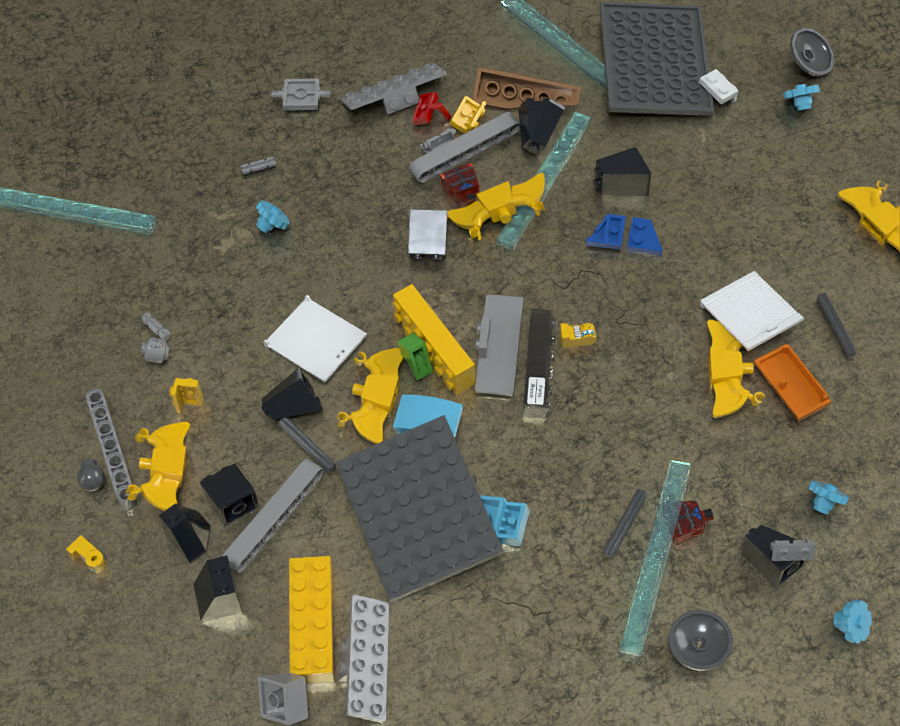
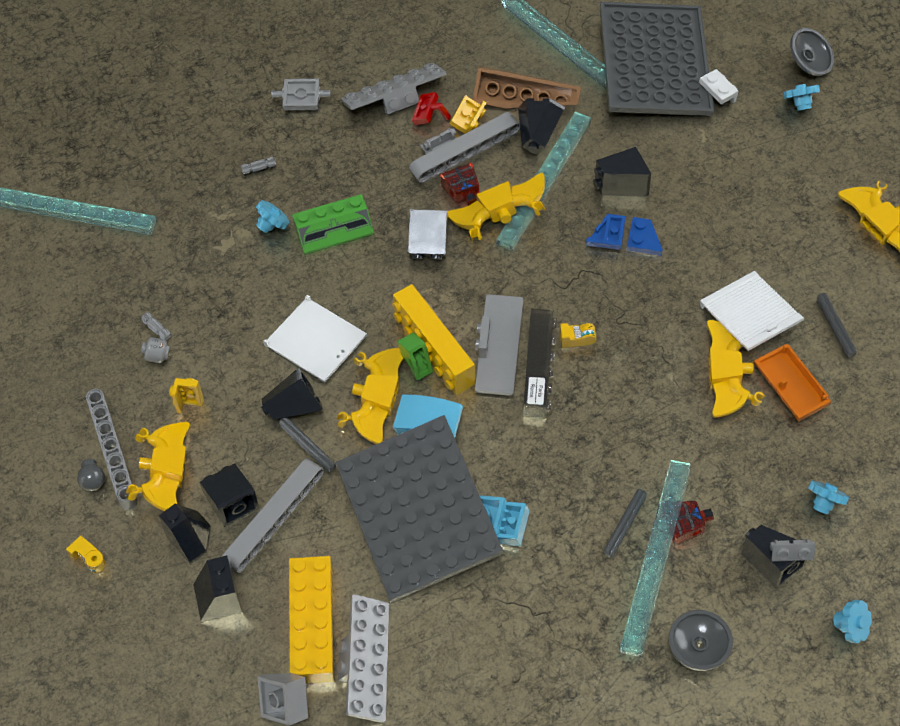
none -> bright green slope [292,194,374,255]

